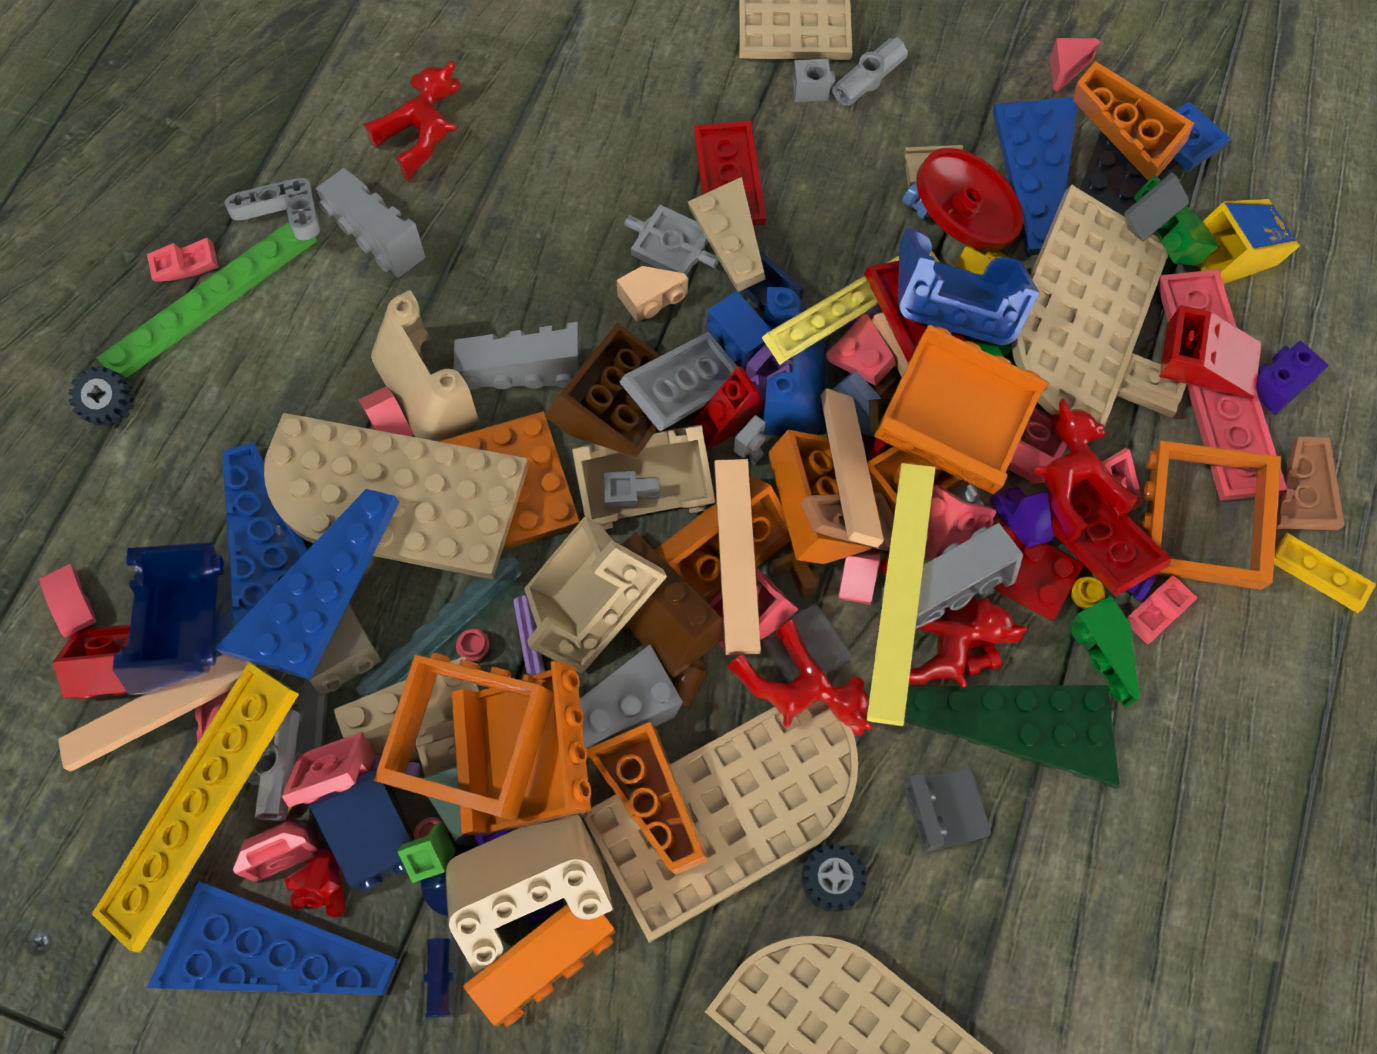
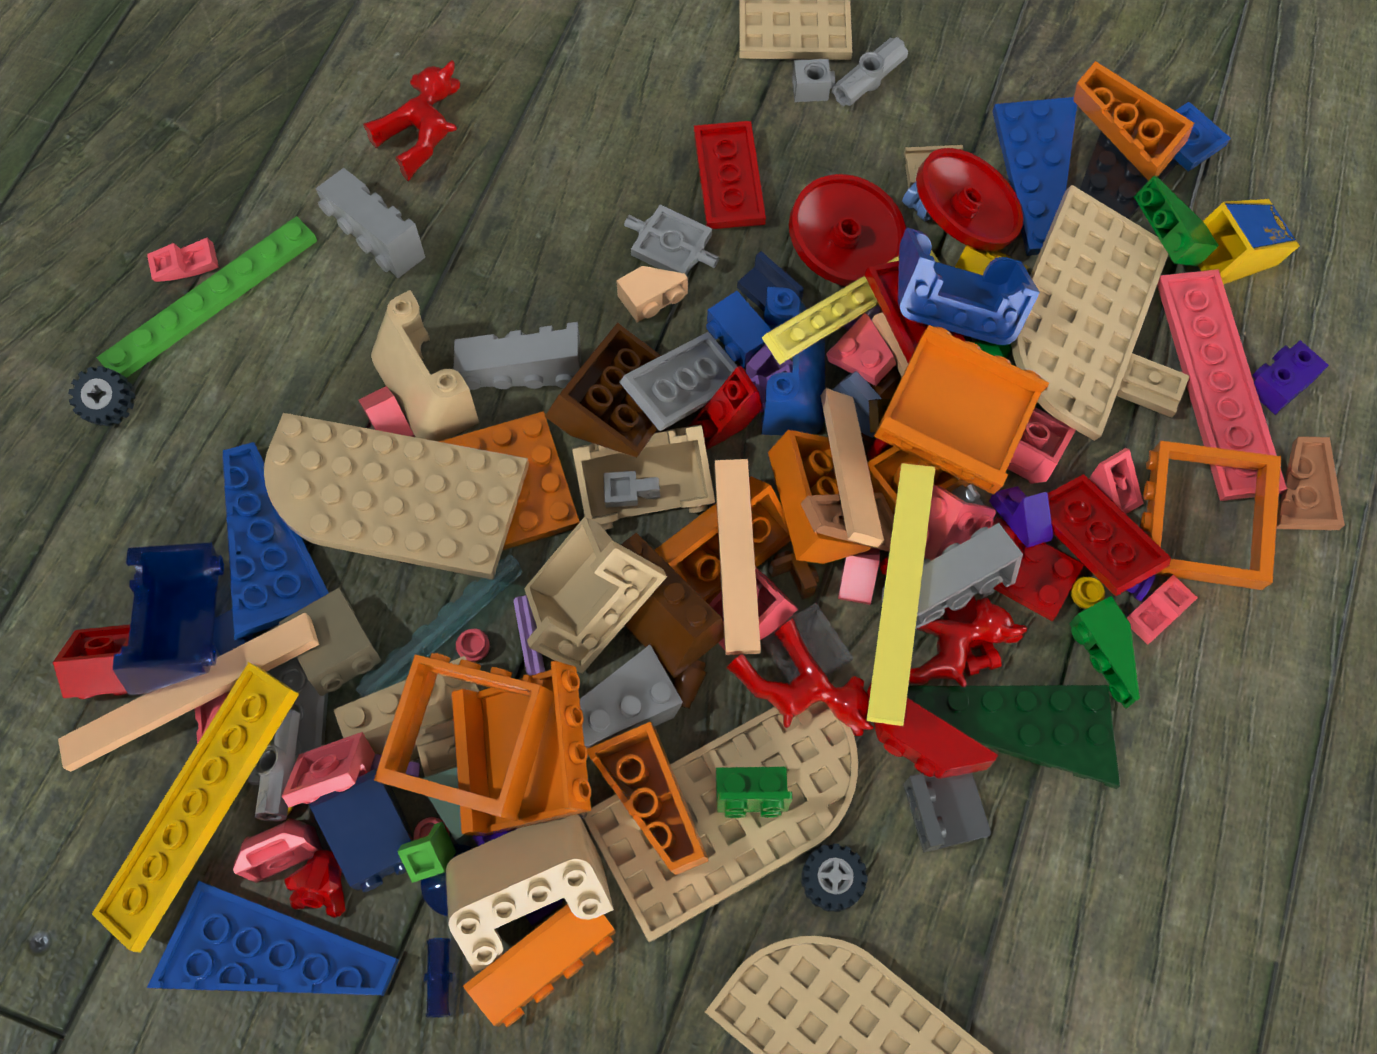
coral slope [39,564,96,638] -> none
blue wing [215,489,399,680] -> none
light grey beam [225,178,321,240] -> none
tan wing [688,177,765,292] -> none
light grey plate [734,415,766,465] -> none
red animal [1034,398,1139,544] -> none
coral slope [1049,38,1101,93] -> none
dark grey slope [1124,172,1189,241] -> none
red slope [1159,305,1262,399] -> none
yellow tile [1274,532,1376,613] -> none
none -> green bracket [716,767,793,818]
none -> red dish [789,174,906,286]
none -> red wedge [866,683,998,779]

